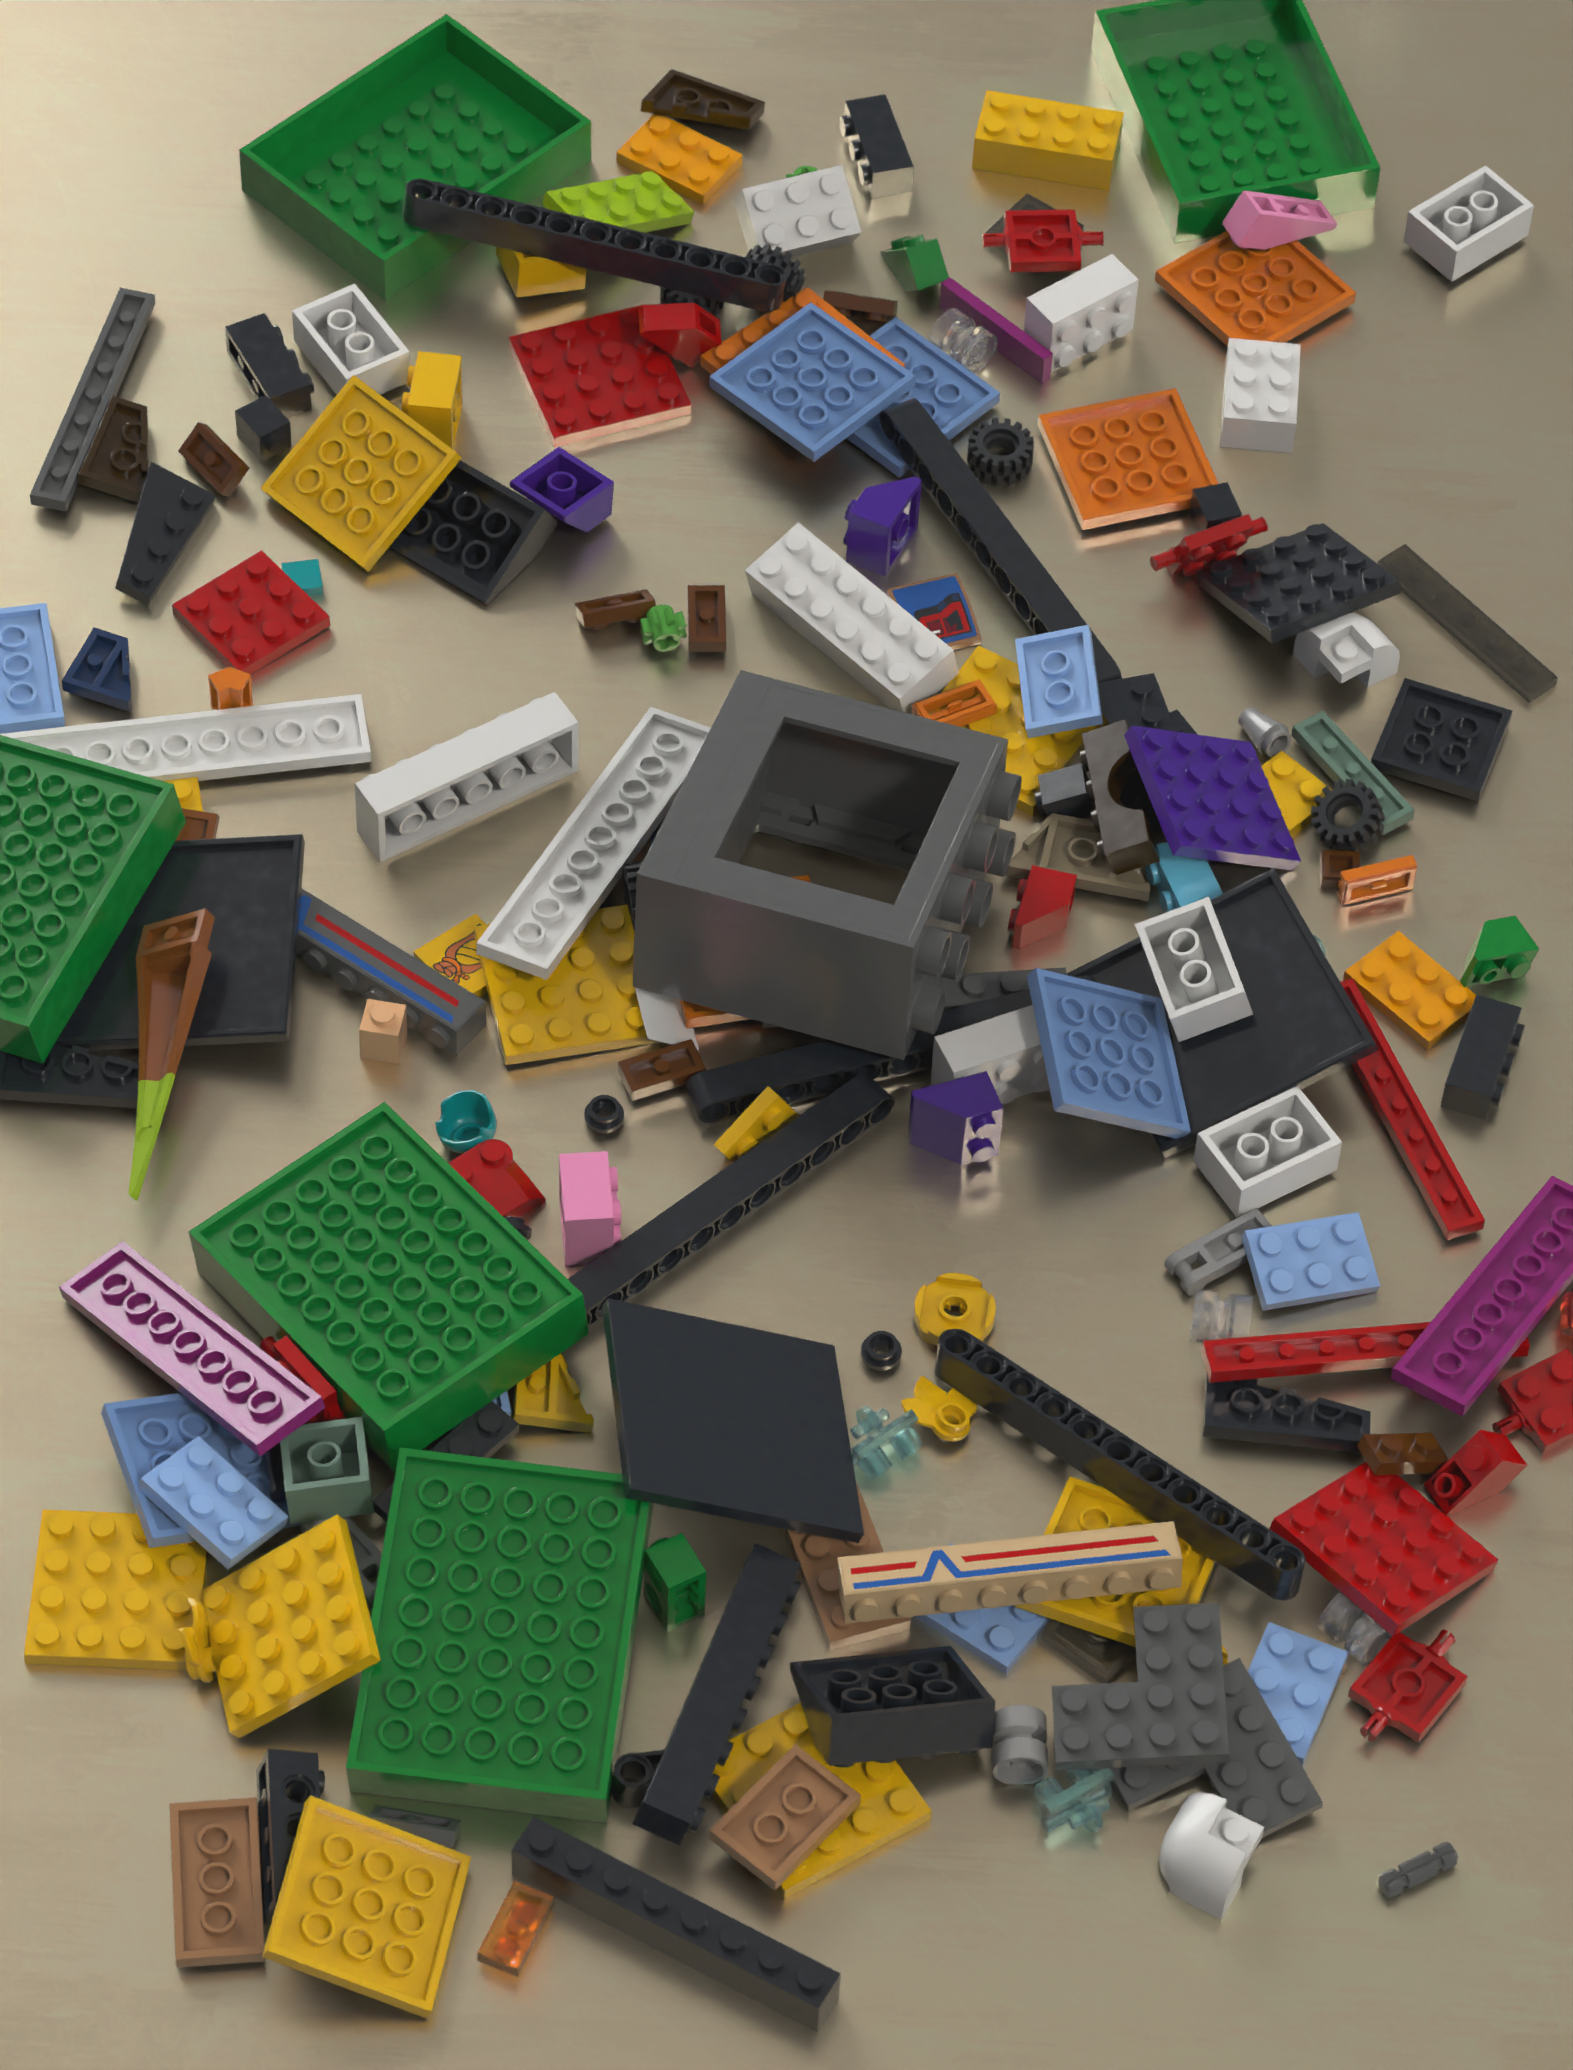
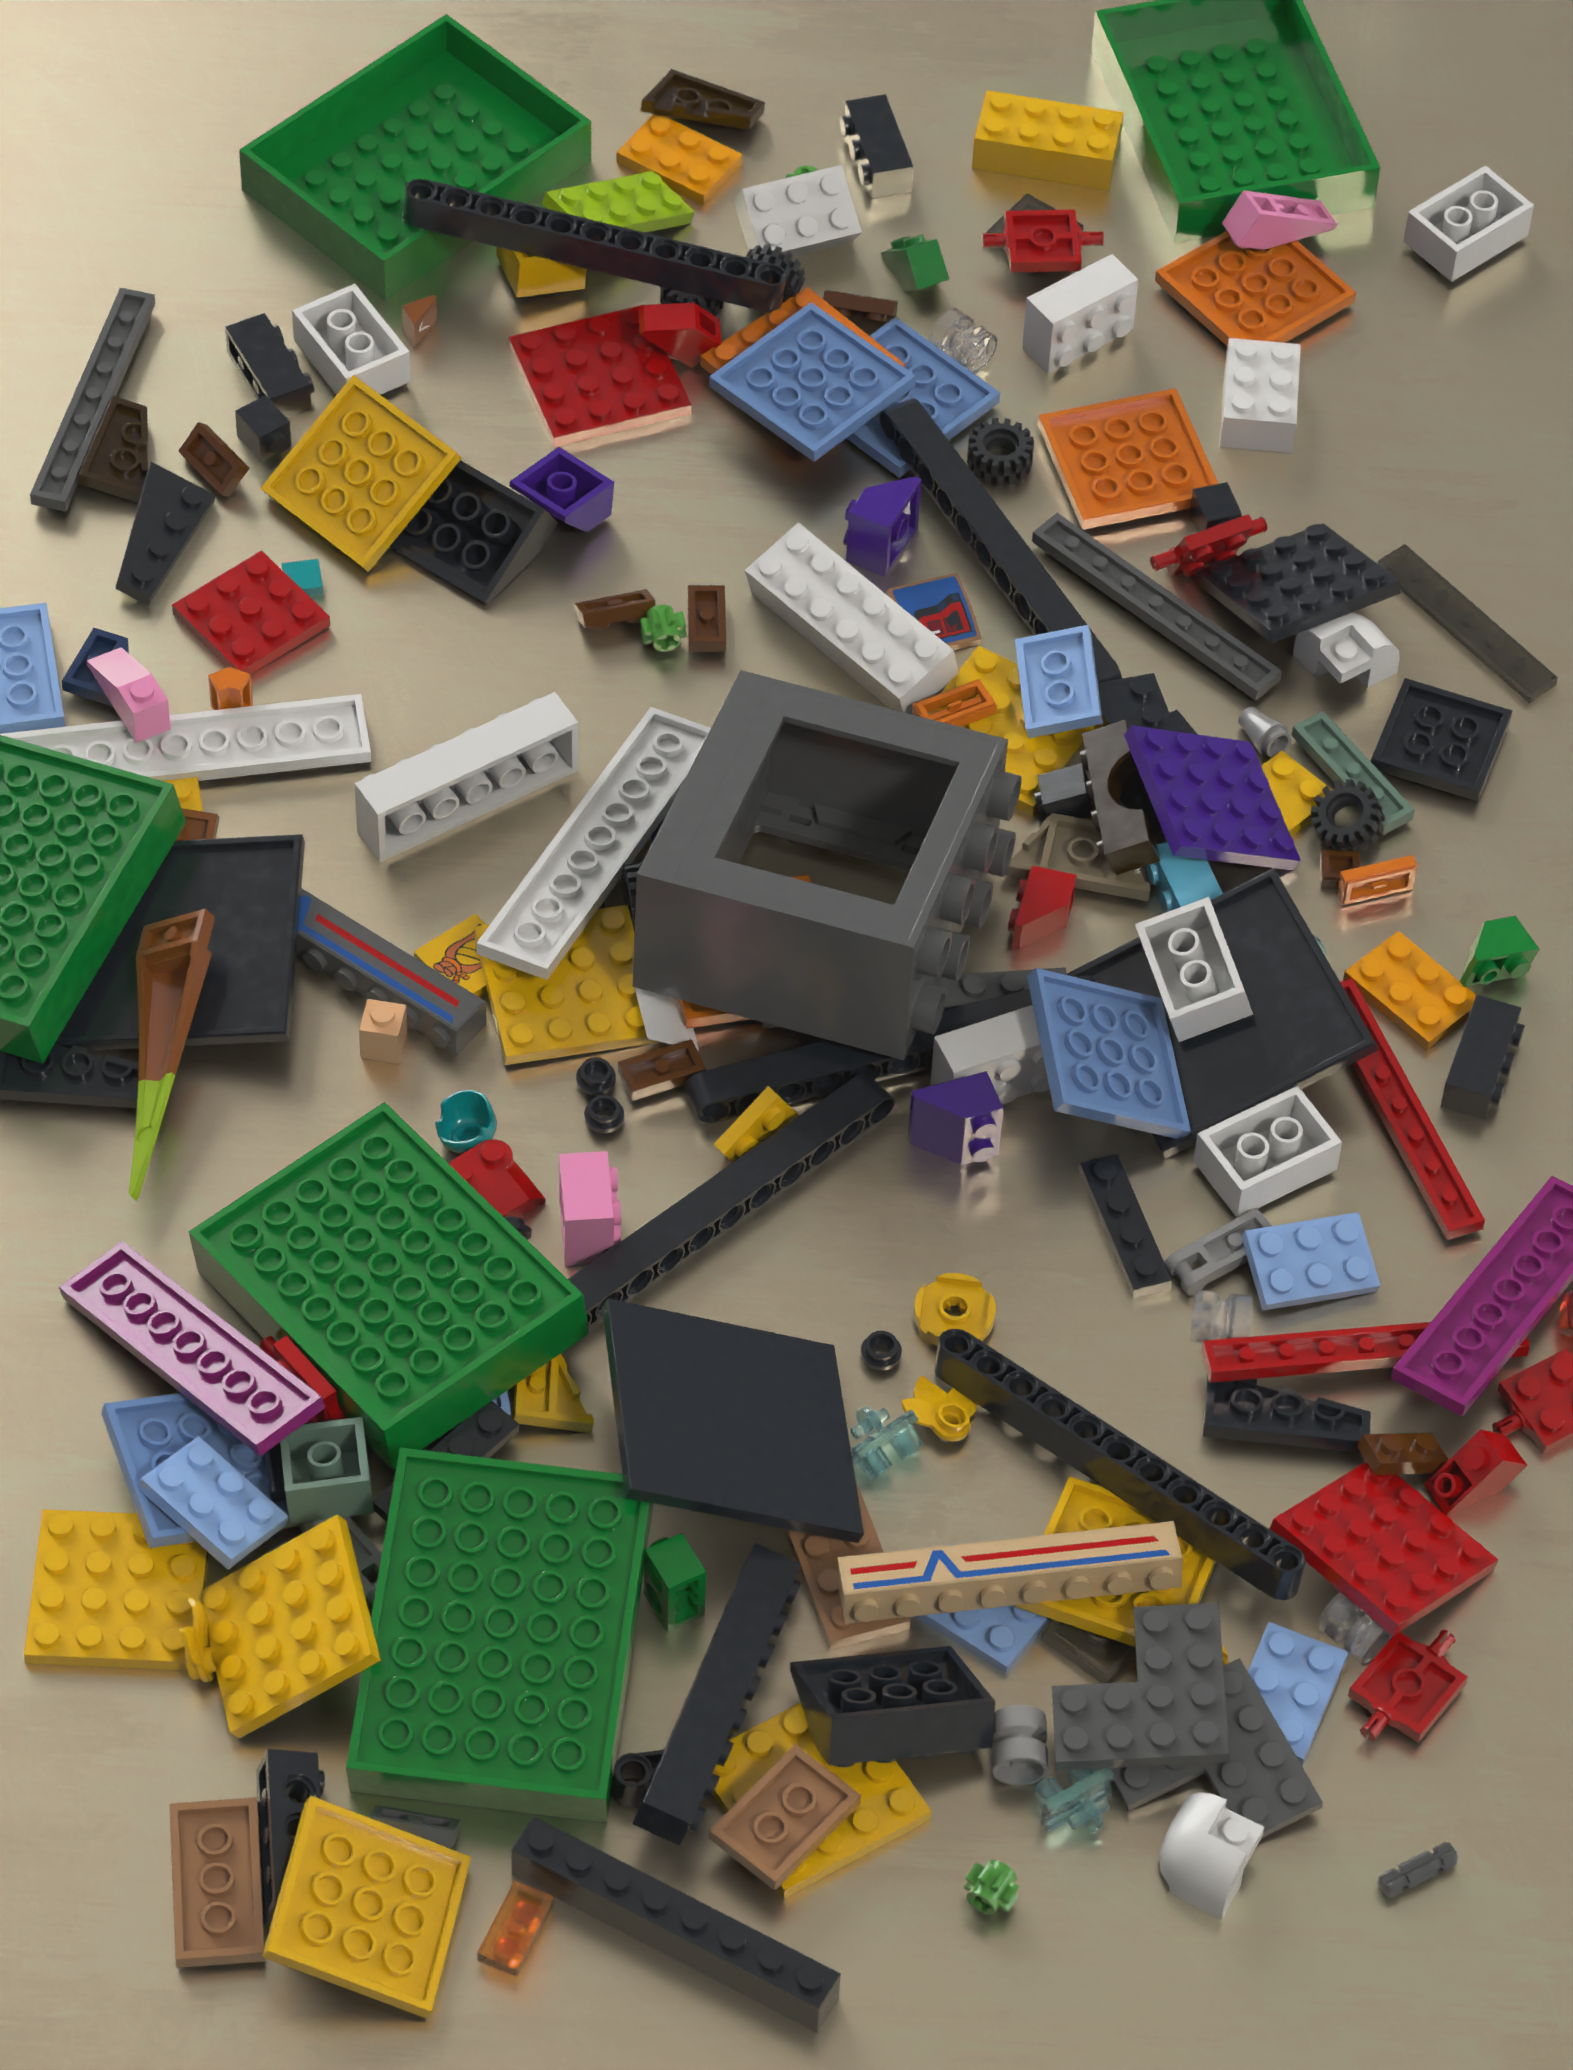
yellow brick [401,351,463,450] -> none
magenta tile [939,277,1053,384] -> none
none -> bright pink slope [87,647,171,743]
none -> dark orange slope [402,294,437,347]
none -> black plate [576,1057,616,1096]
none -> bright green gear [964,1860,1020,1915]
none -> dark grey plate [1032,513,1282,700]
none -> black plate [1079,1154,1172,1299]

